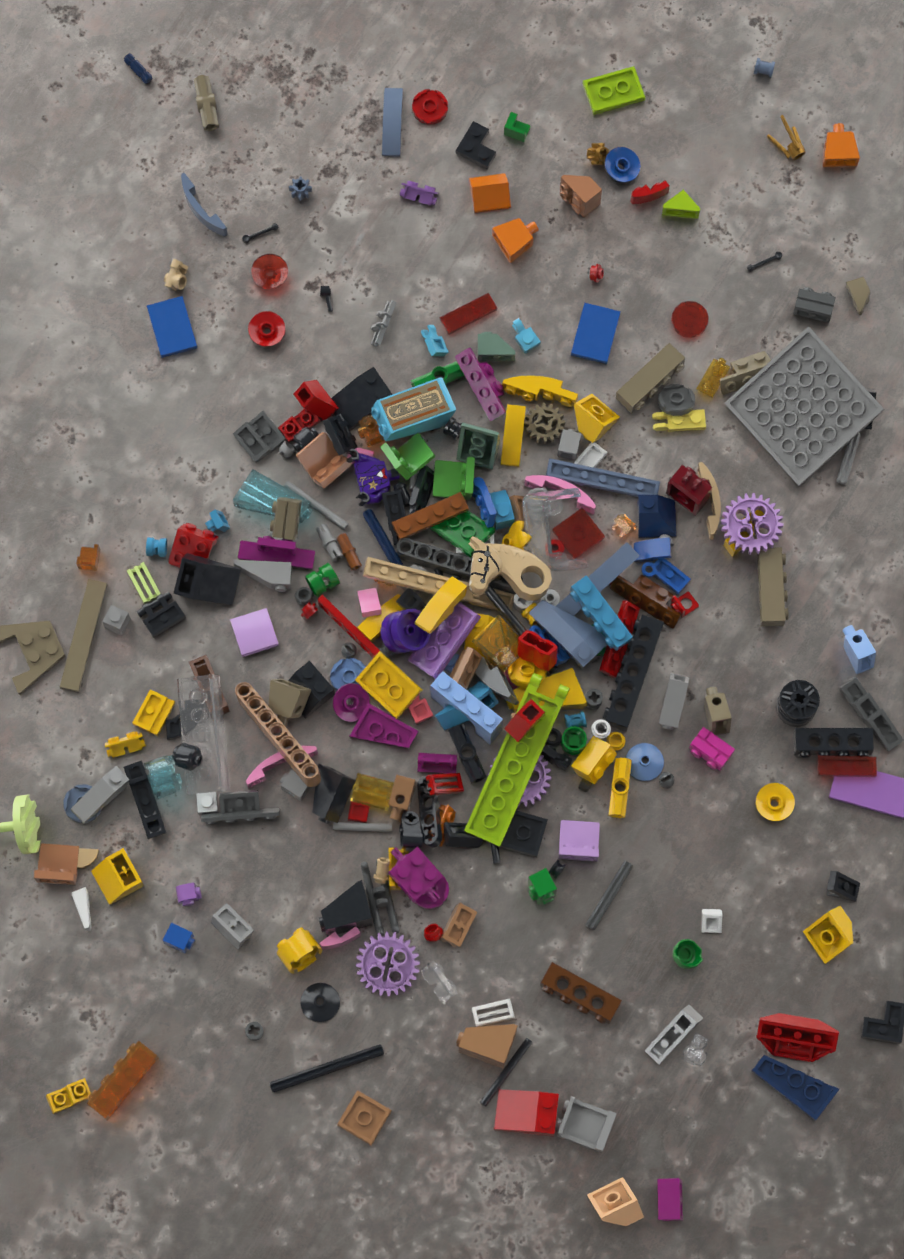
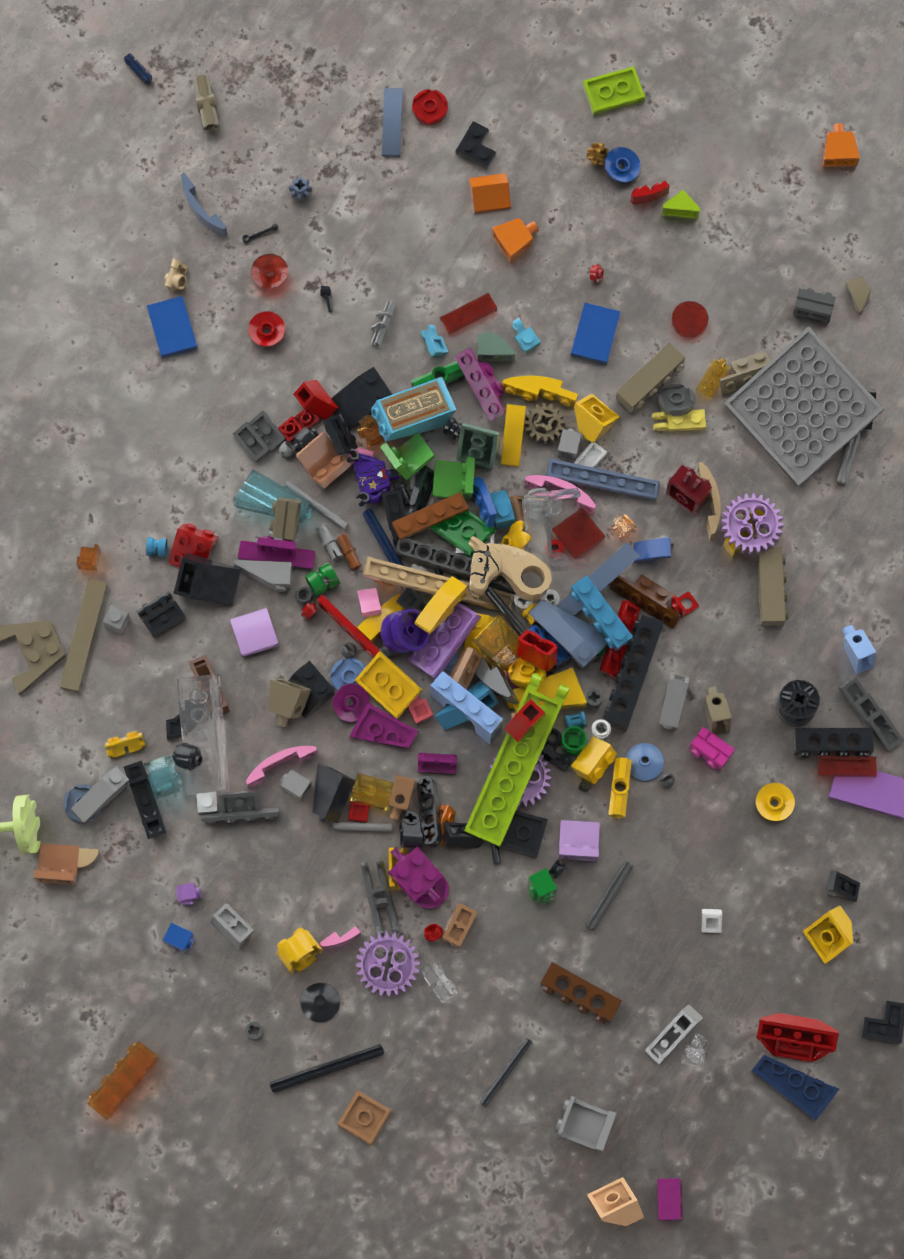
yellow slope [46,1078,92,1114] -> none
white slope [72,887,91,932] -> none
yellow slope [91,848,144,905] -> none
yellowish green tile [127,562,160,604] -> none
yellow plate [132,689,175,736] -> none
dark azure tile [205,509,230,532] -> none
medium nougat beam [235,682,321,787] -> none
black slope [318,880,373,937] -> none
tan pin [373,857,390,884] -> none
medium lavender hinge [400,181,439,206] -> none
red tile [426,773,464,795] -> none
black piece [448,724,487,784] -> none
medium nougat slope [456,1024,518,1069] -> none
white tile [471,999,515,1027] -> none
slope [494,1089,559,1137] -> none
green panel [504,112,530,142] -> none
nougat slope [560,175,602,218] -> none
yellow plate [606,732,626,751] -> none
dark blue slope [637,495,677,538] -> none
blue hinge [641,558,691,595] -> none
green hair [673,939,703,969] -> none
black hinge [747,252,782,272] -> none
sand blue bush [754,58,775,78] -> none
pearl gold plant [767,115,806,160] -> none

